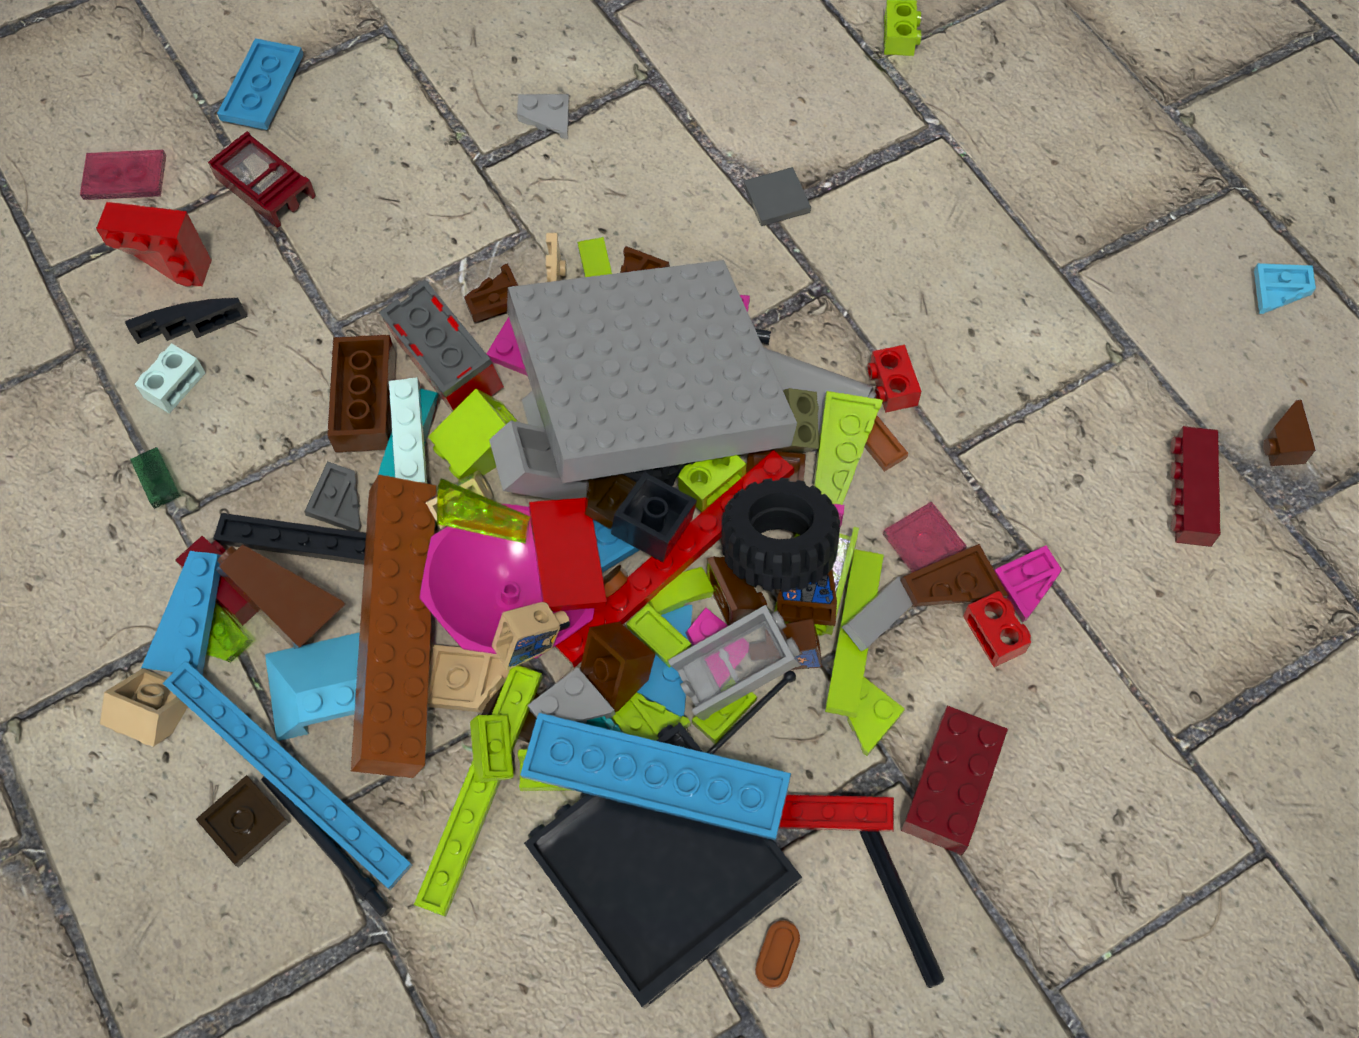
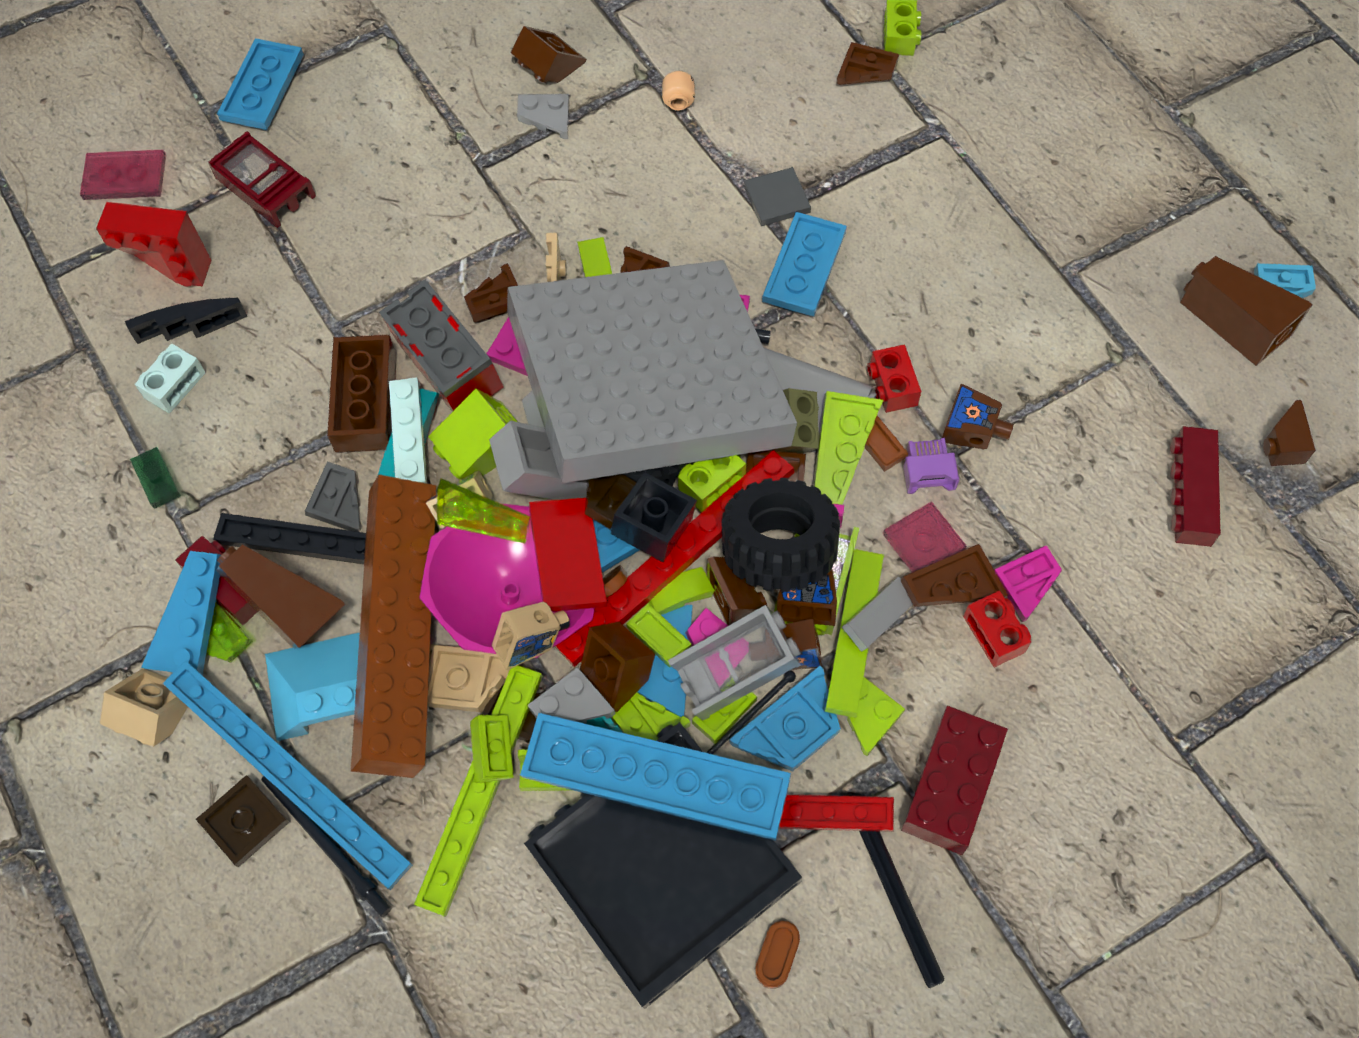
none -> reddish brown slope [510,26,587,83]
none -> light nougat head [662,71,695,111]
none -> dark azure wing [729,666,841,772]
none -> dark azure plate [762,212,847,317]
none -> reddish brown wing [837,42,899,85]
none -> medium lavender piece [903,438,959,494]
none -> torso [942,384,1014,450]
none -> reddish brown slope [1180,256,1313,366]

